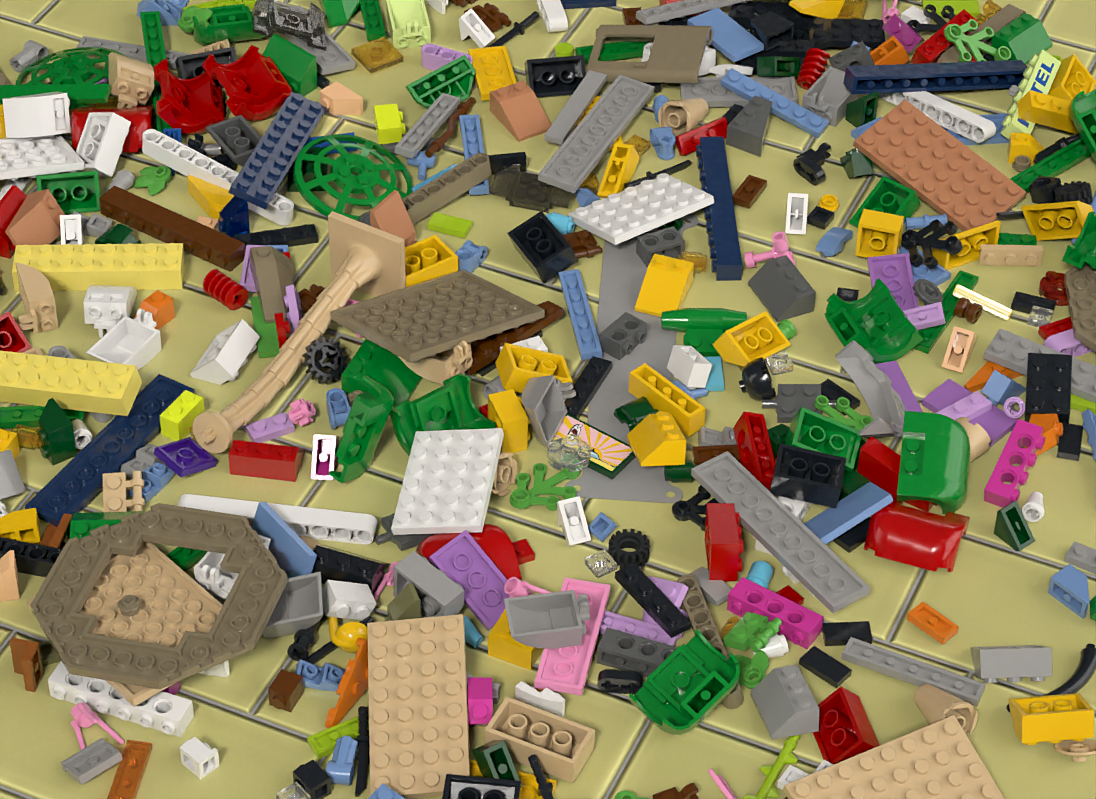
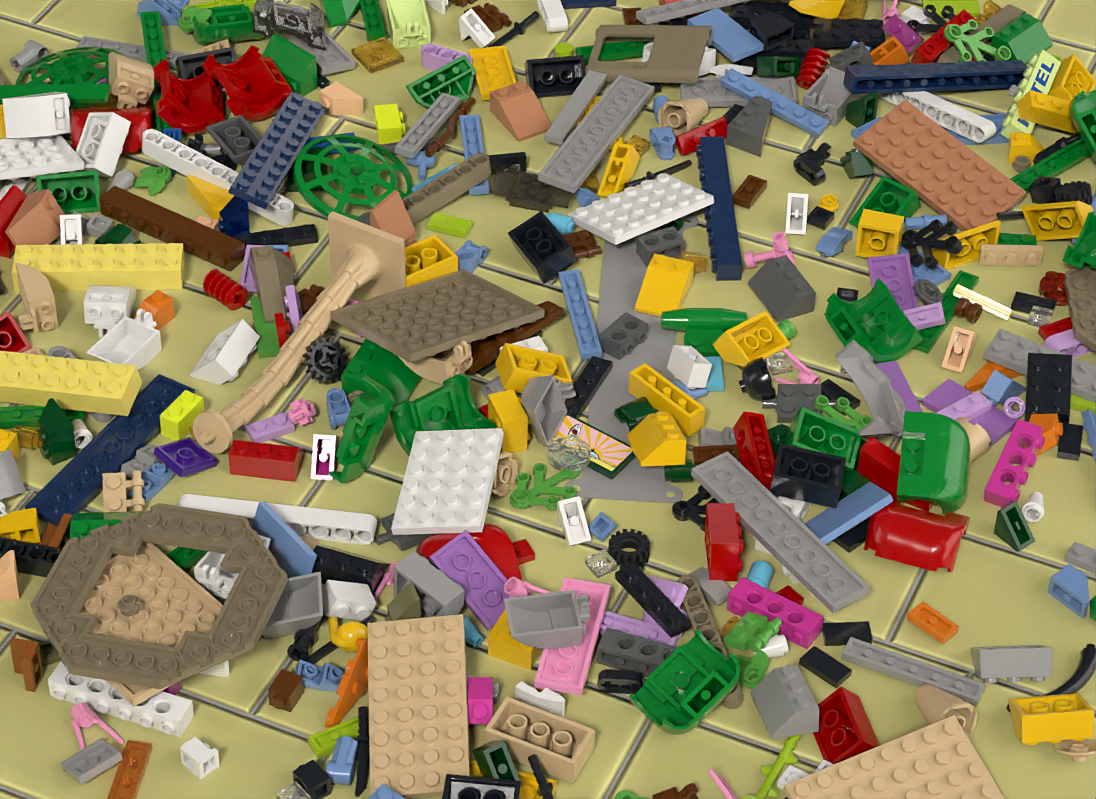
none -> bright pink plant [774,348,820,384]

